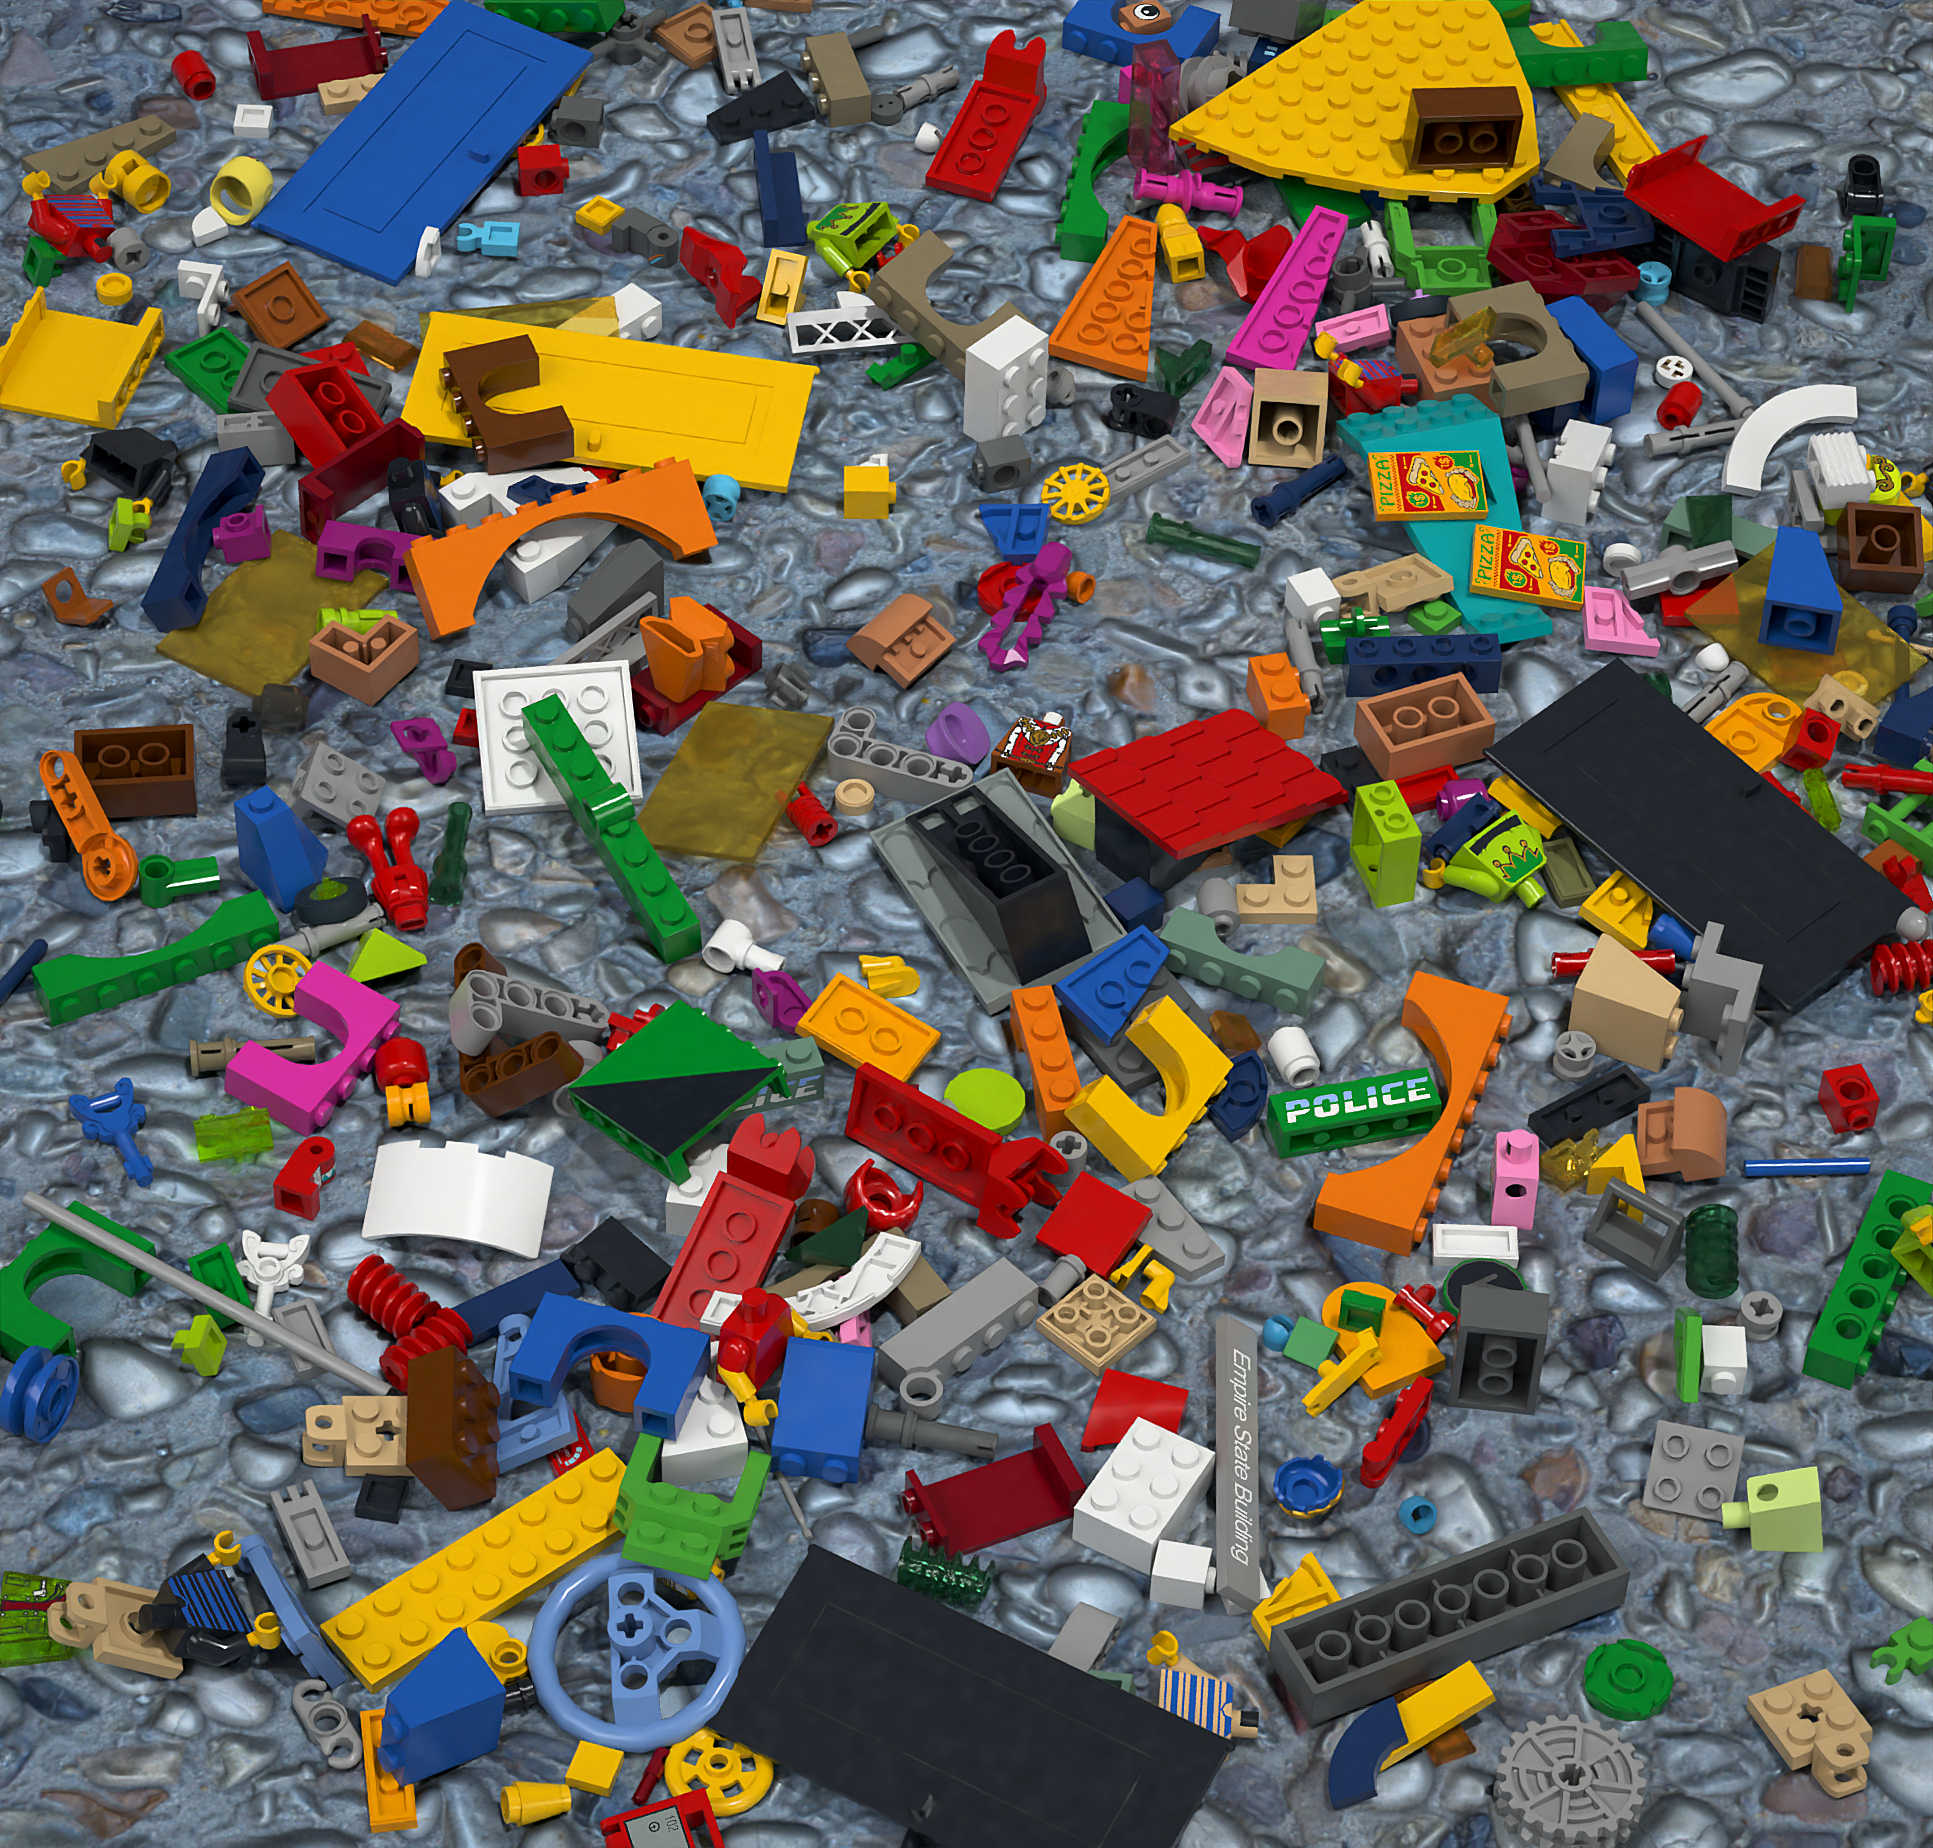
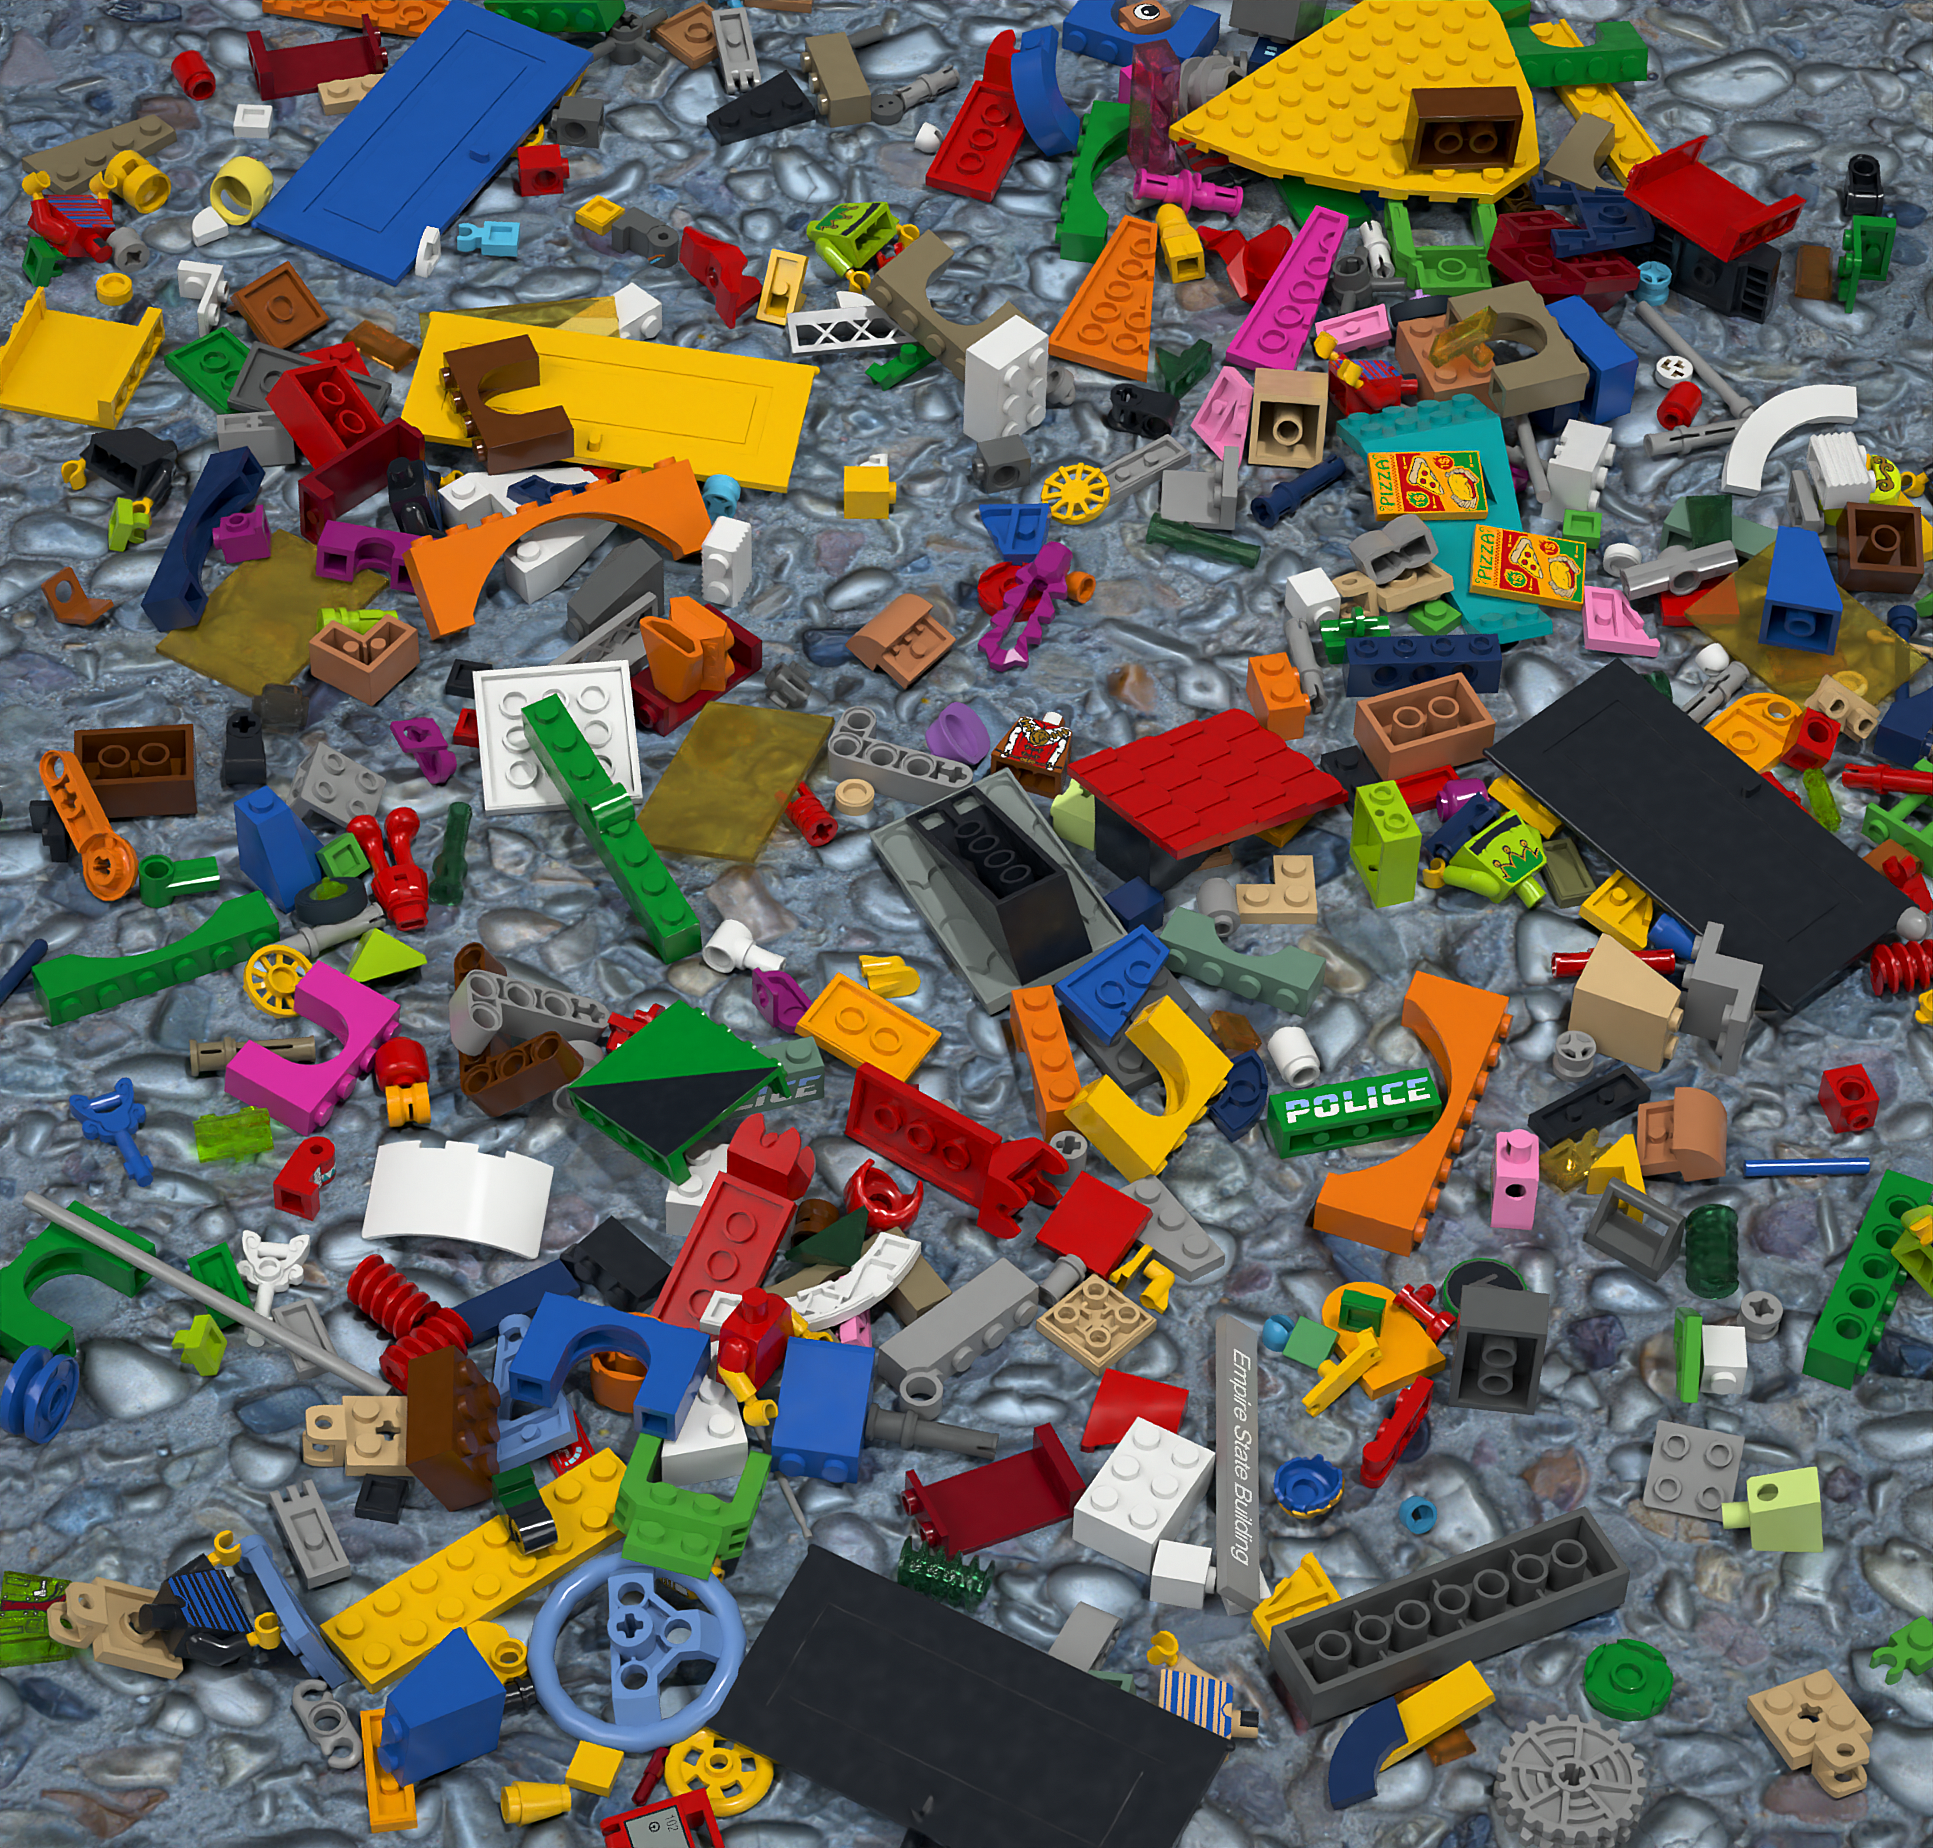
dark blue panel [753,130,806,248] -> none
lime tile [944,1068,1026,1136] -> none
white tile [1431,1224,1519,1268] -> none
none -> bright green plate [315,833,370,879]
none -> leg [491,1463,558,1555]
none -> white brick [701,516,752,608]
none -> blue arch [1011,25,1080,156]
none -> light grey bracket [1160,446,1239,530]
none -> light grey brick [1348,514,1439,585]
none -> bright green plate [1562,509,1602,549]

